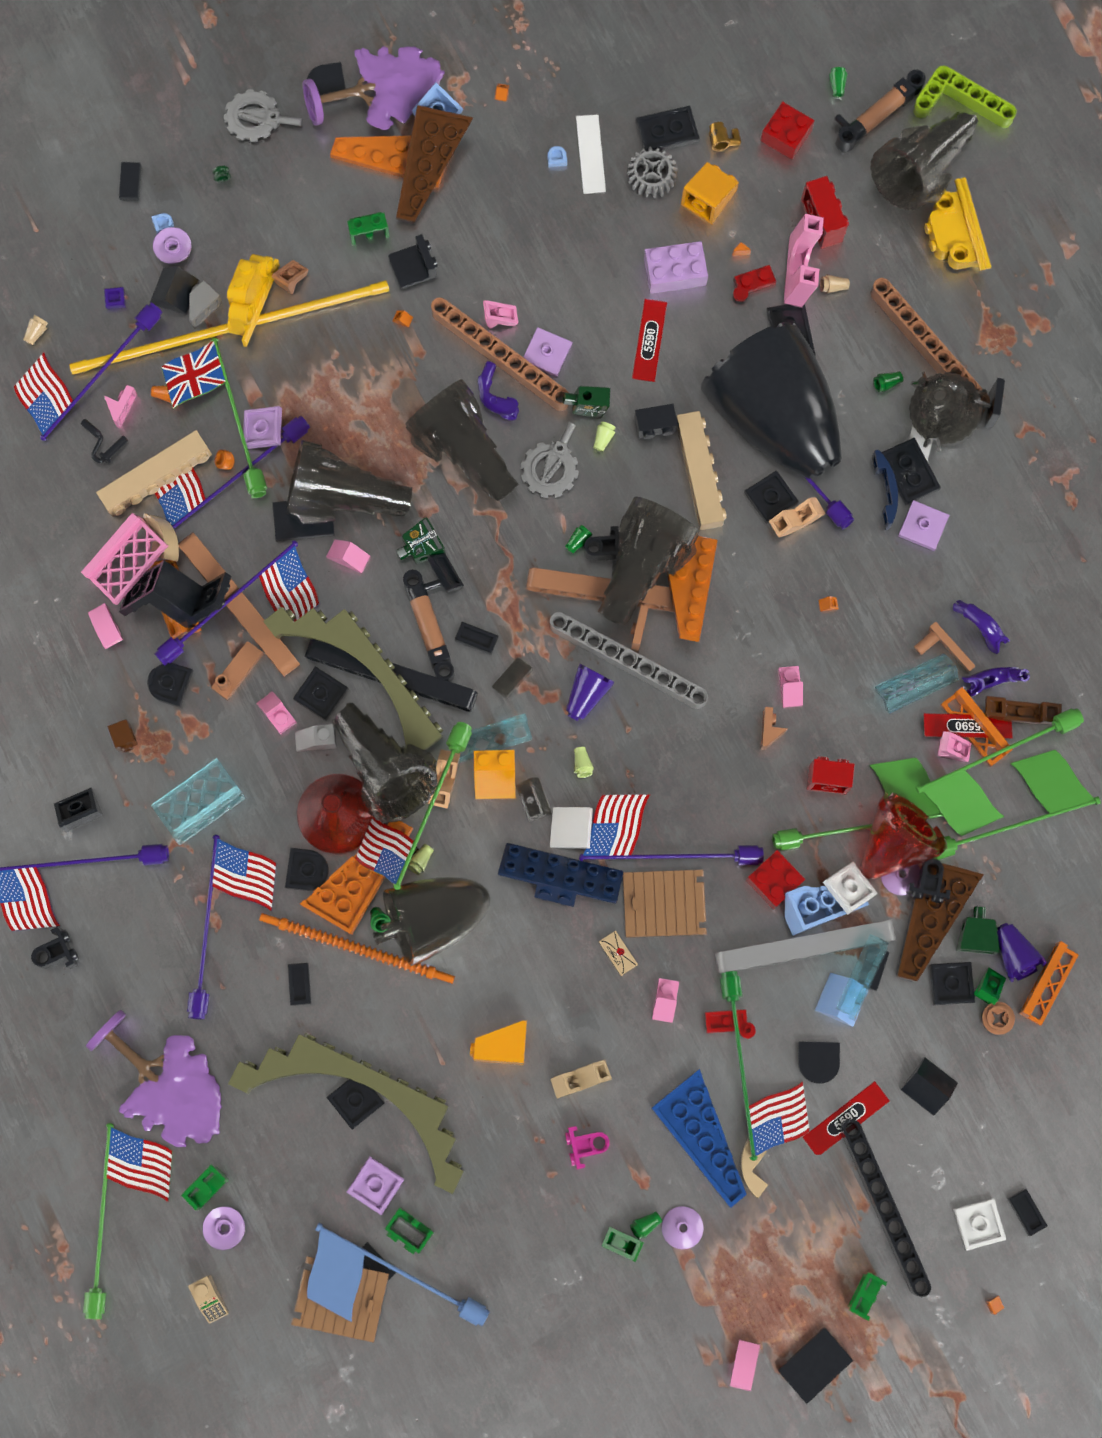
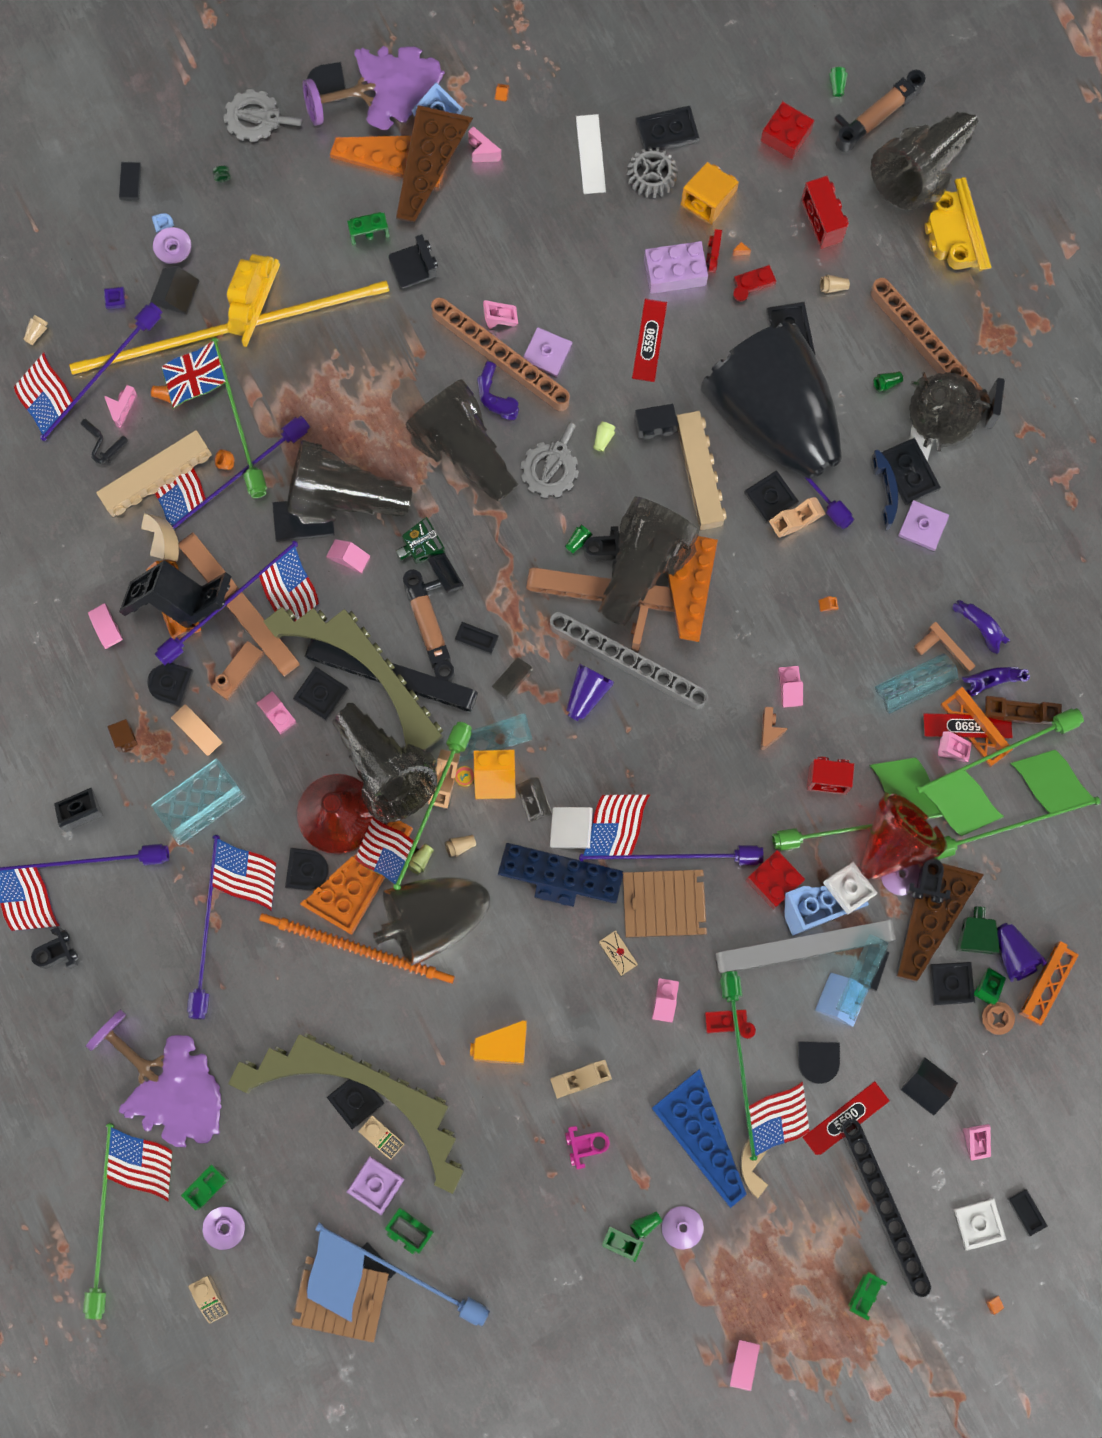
bright pink fence [81,513,168,605] -> none
light grey slope [189,280,222,329] -> none
lavender plate [243,406,282,449] -> none
nougat slope [272,260,309,294] -> none
black tile [288,963,312,1006] -> none
light grey slope [295,724,337,752] -> none
green cone [370,907,391,932] -> none
orange piece [392,310,413,327] -> none
light blue tile [547,146,567,167] -> none
dark green torso [563,386,610,419] -> none
yellowish green cone [574,747,594,778] -> none
pearl gold piece [709,122,741,151] -> none
black tile [777,1327,853,1404] -> none
bright pink arch [784,214,824,307] -> none
lime beam [913,66,1017,128] -> none
none -> light nougat brick [171,704,223,756]
none -> tan slope [358,1115,404,1160]
none -> tan cone [445,835,476,858]
none -> tile [455,766,474,787]
none -> bright pink slope [468,127,501,162]
none -> red hinge [706,229,722,273]
none -> bright pink slope [963,1124,991,1161]

